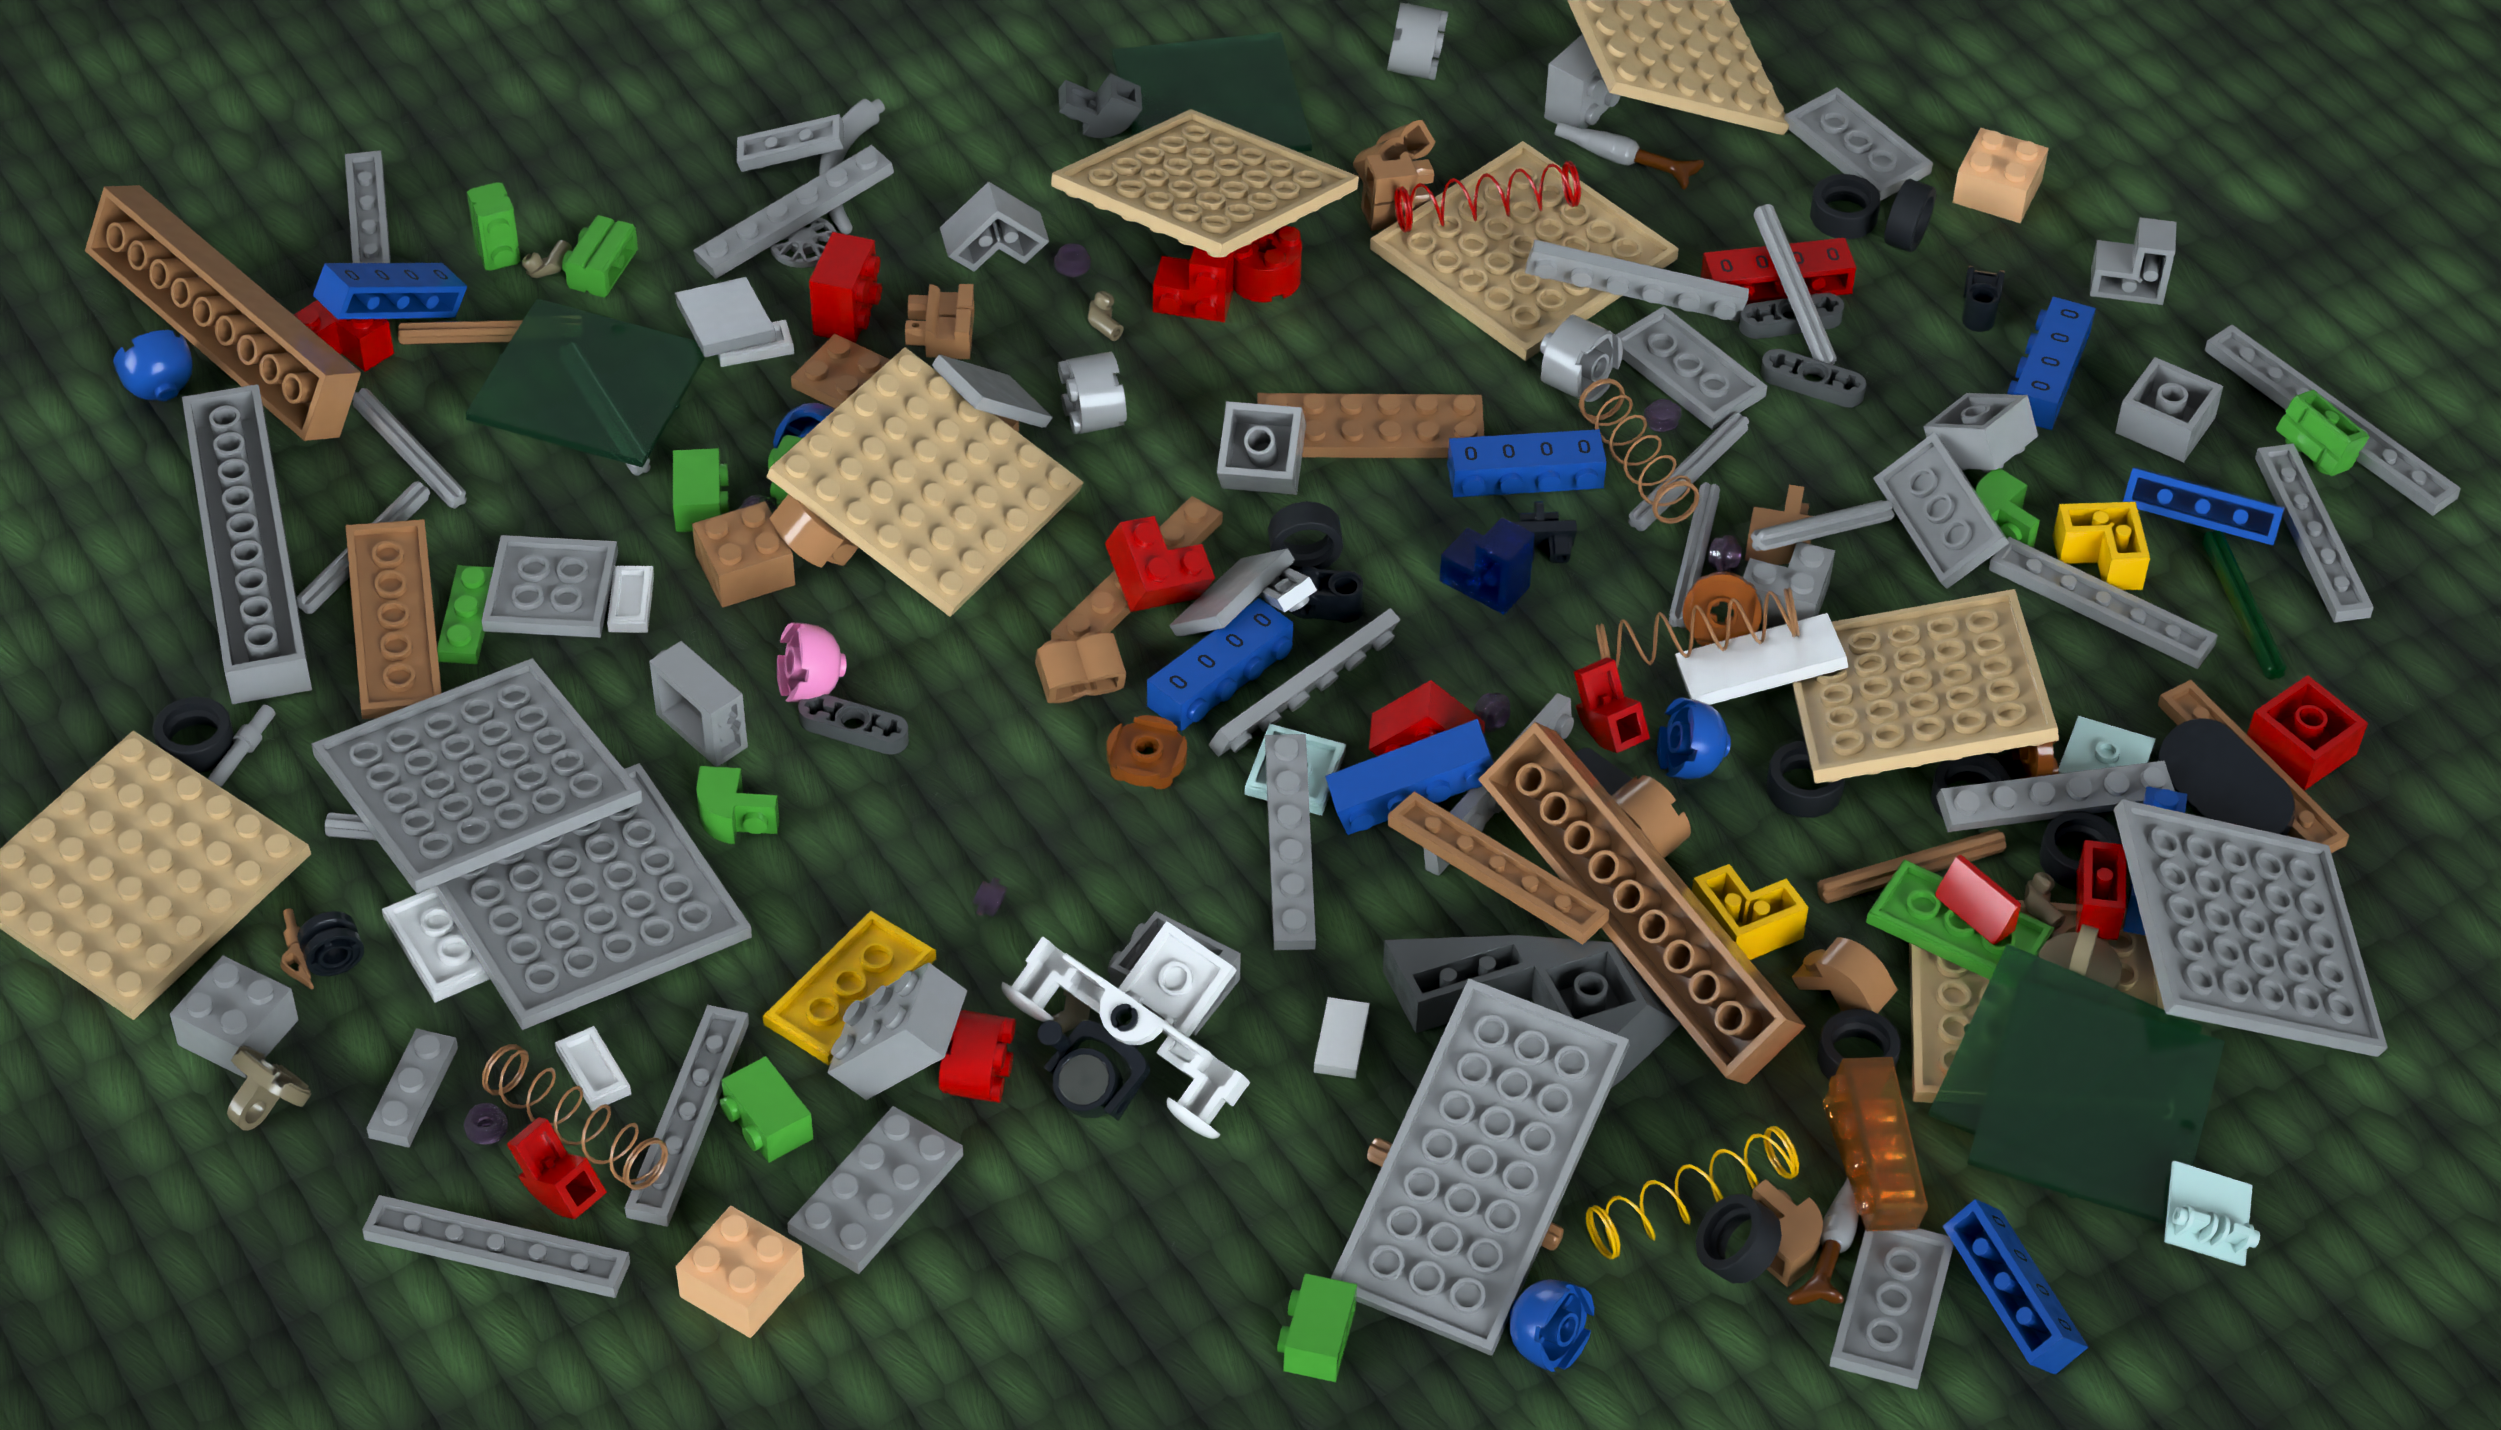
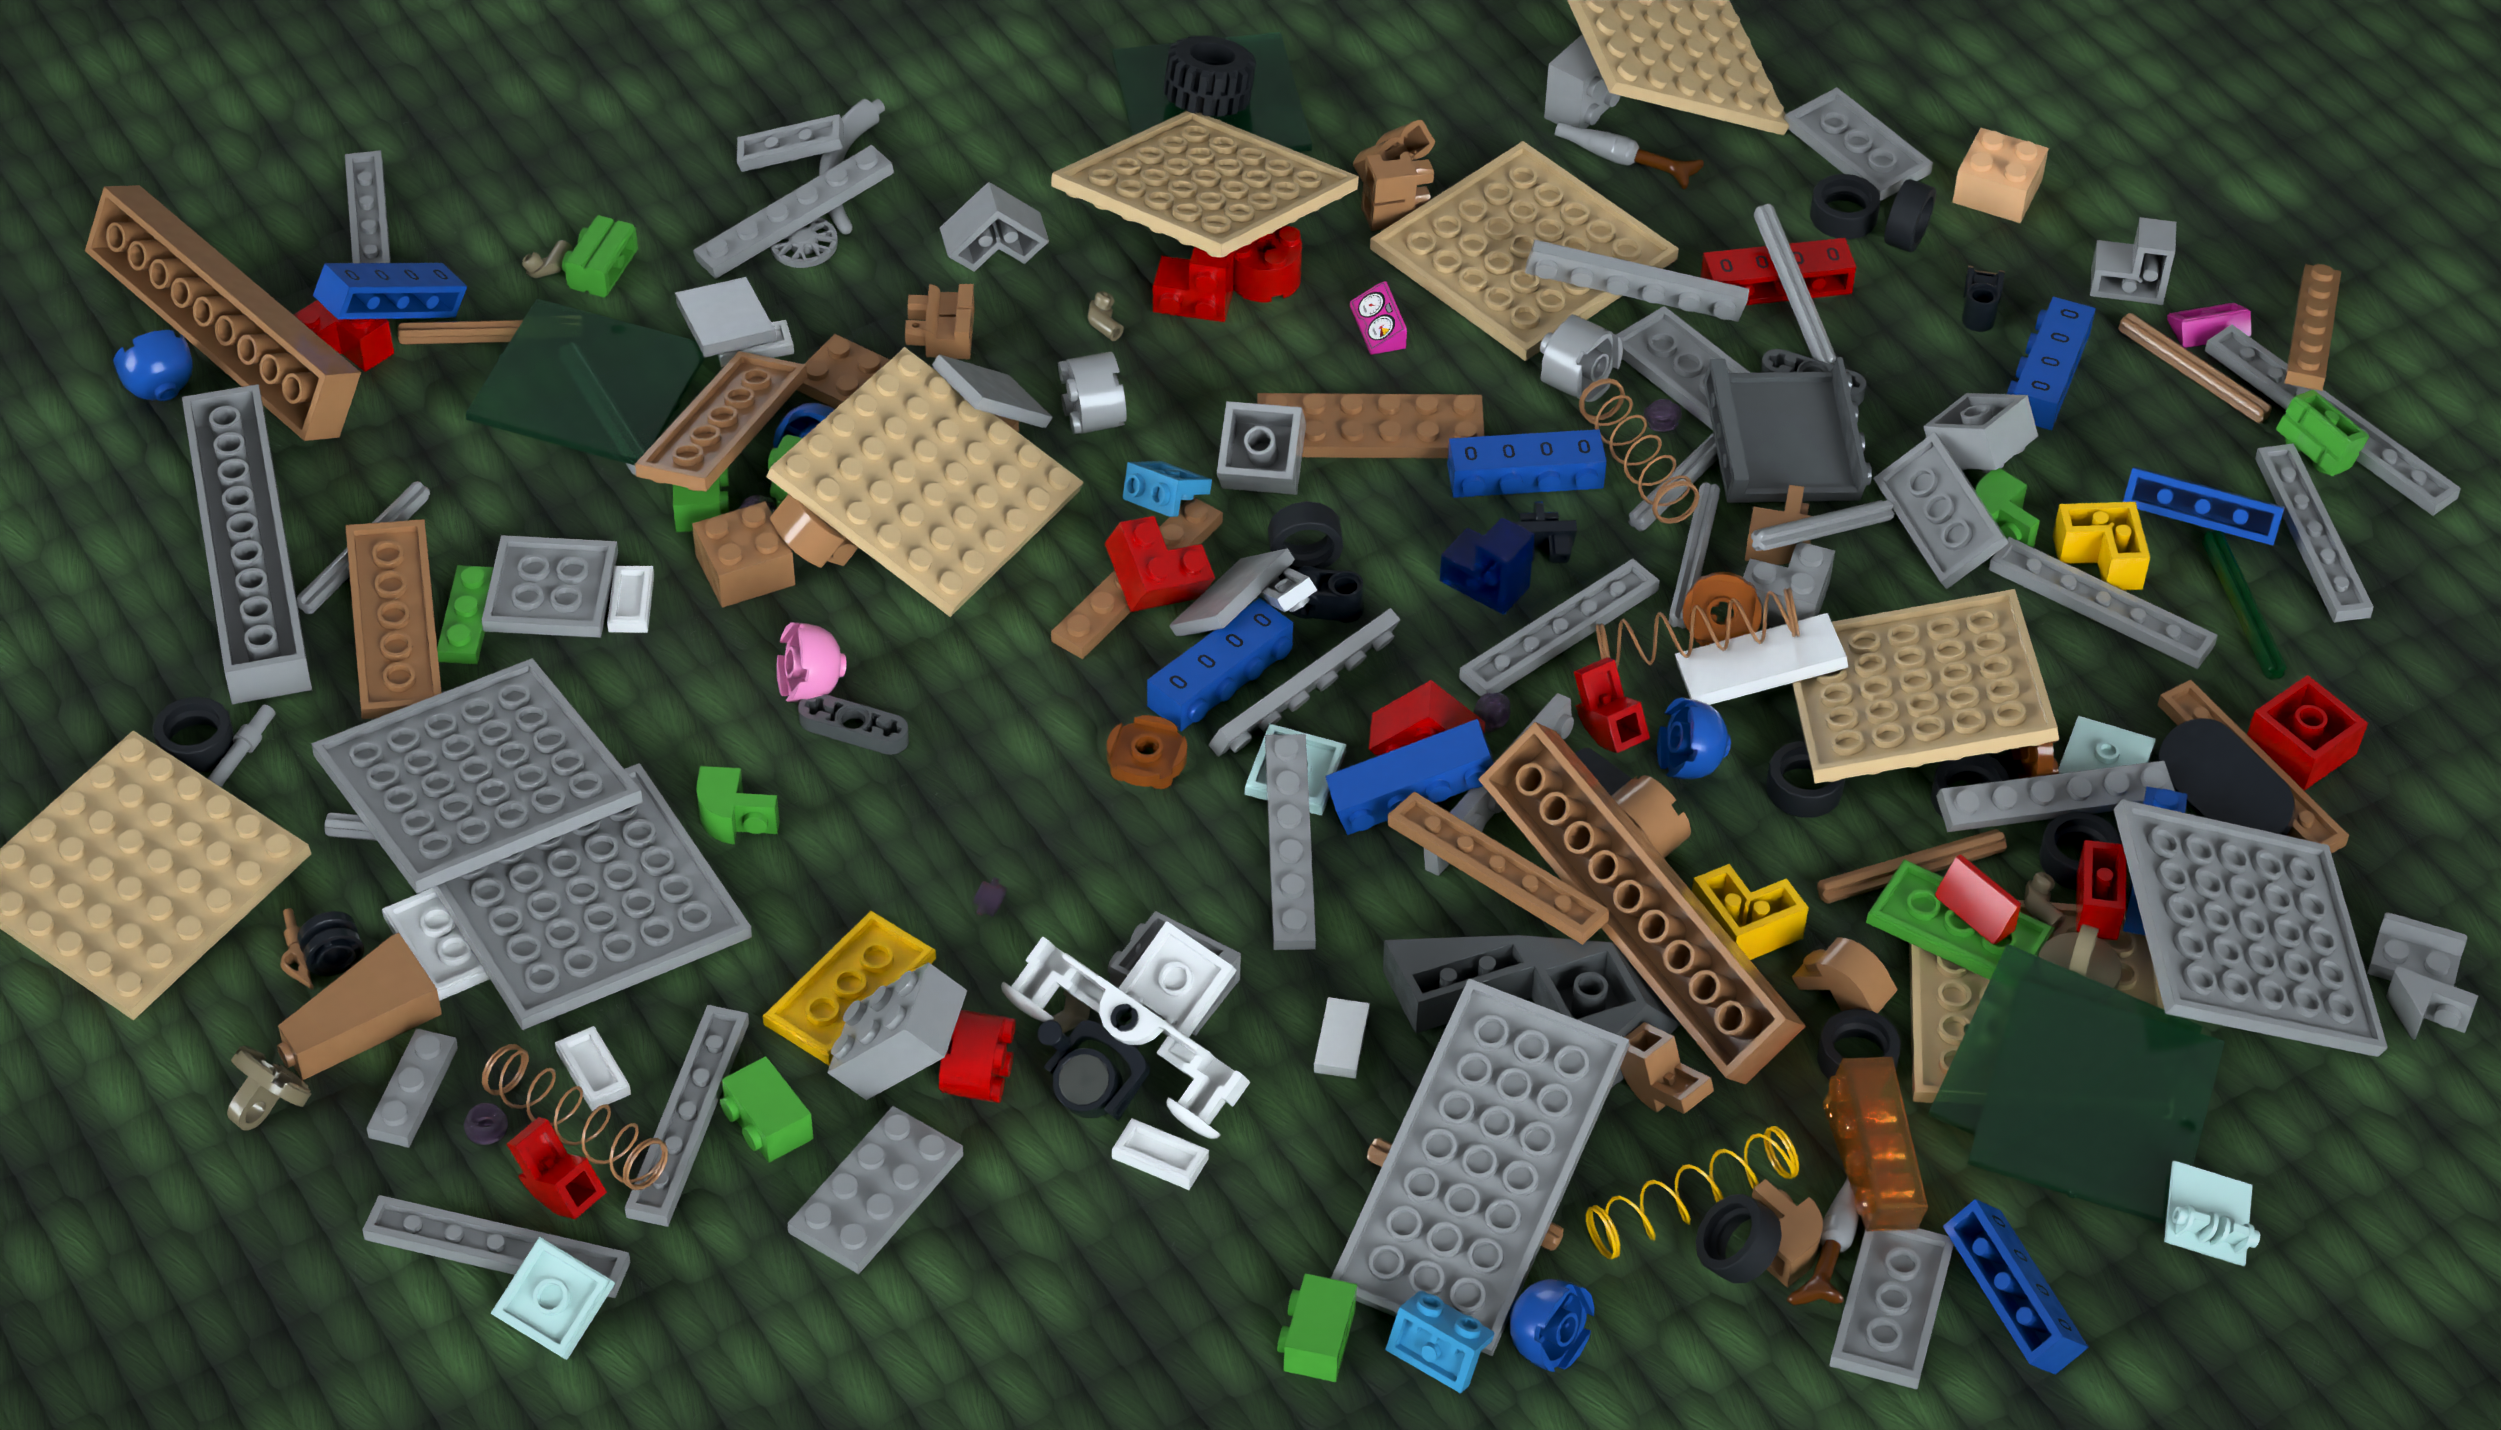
light grey brick [170,955,299,1079] -> none
light grey axle [352,388,467,509] -> none
bright green brick [467,182,521,271] -> none
light grey window [650,641,748,767] -> none
light nougat brick [676,1205,805,1338] -> none
red brick [809,232,882,343] -> none
medium nougat brick [1035,631,1126,703] -> none
clear purple plate [1054,244,1091,277] -> none
dark grey brick [1058,73,1142,138] -> none
light grey brick [1387,3,1448,80] -> none
red piece [1395,161,1581,233] -> none
clear purple plate [1709,535,1741,572] -> none
dark grey beam [1739,293,1844,339] -> none
light grey brick [2115,357,2223,463] -> none
none -> medium nougat slope [277,933,442,1080]
none -> light aqua plate [491,1237,615,1360]
none -> medium nougat plate [635,351,807,492]
none -> white tile [1112,1118,1209,1190]
none -> dark azure bracket [1123,461,1212,517]
none -> black tyre [1163,35,1256,116]
none -> slope [1350,281,1407,355]
none -> dark azure bracket [1385,1291,1495,1394]
none -> light grey plate [1459,559,1660,701]
none -> medium nougat brick [1620,1022,1714,1114]
none -> dark grey panel [1704,357,1872,503]
none -> medium nougat axle [2118,313,2272,424]
none -> dark pink slope [2167,303,2251,348]
none -> medium nougat plate [2285,264,2341,391]
none -> light grey bracket [2367,913,2467,986]
none -> light grey slope [2386,966,2479,1040]

